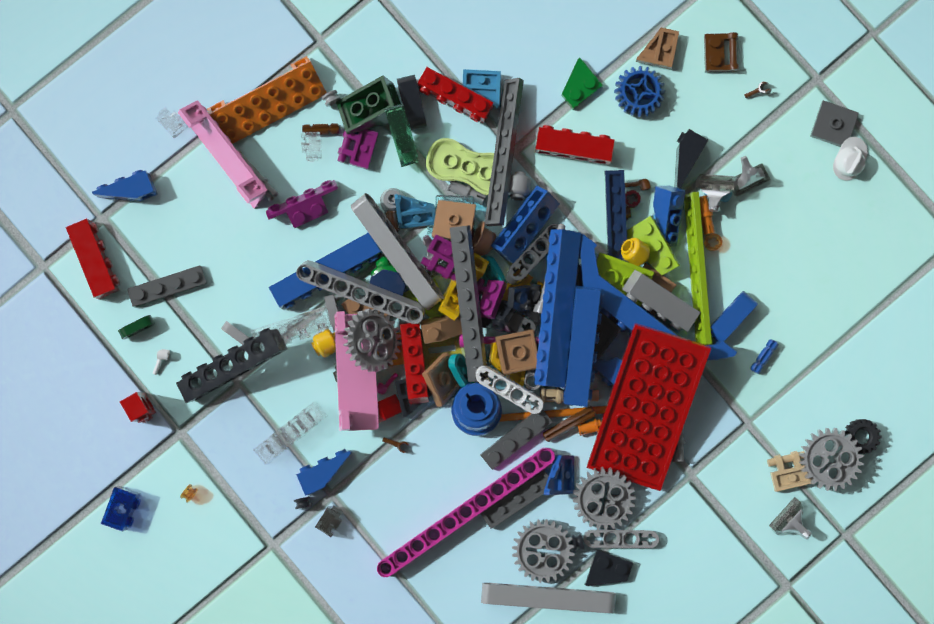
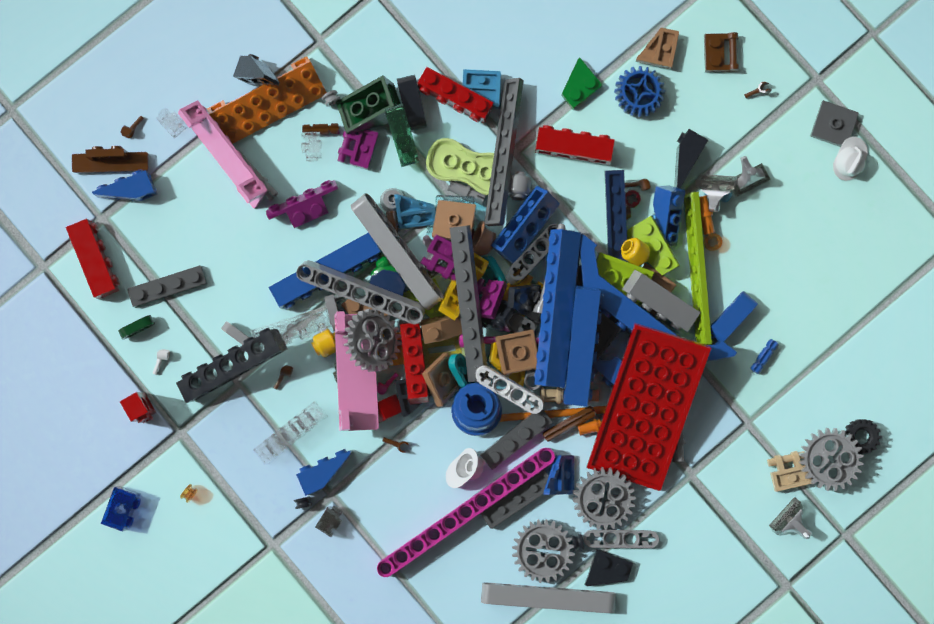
none -> reddish brown bracket [72,146,149,173]
none -> reddish brown hand [120,115,144,138]
none -> slope [233,54,280,86]
none -> reddish brown hand [273,365,293,390]
none -> white piece [445,448,486,488]

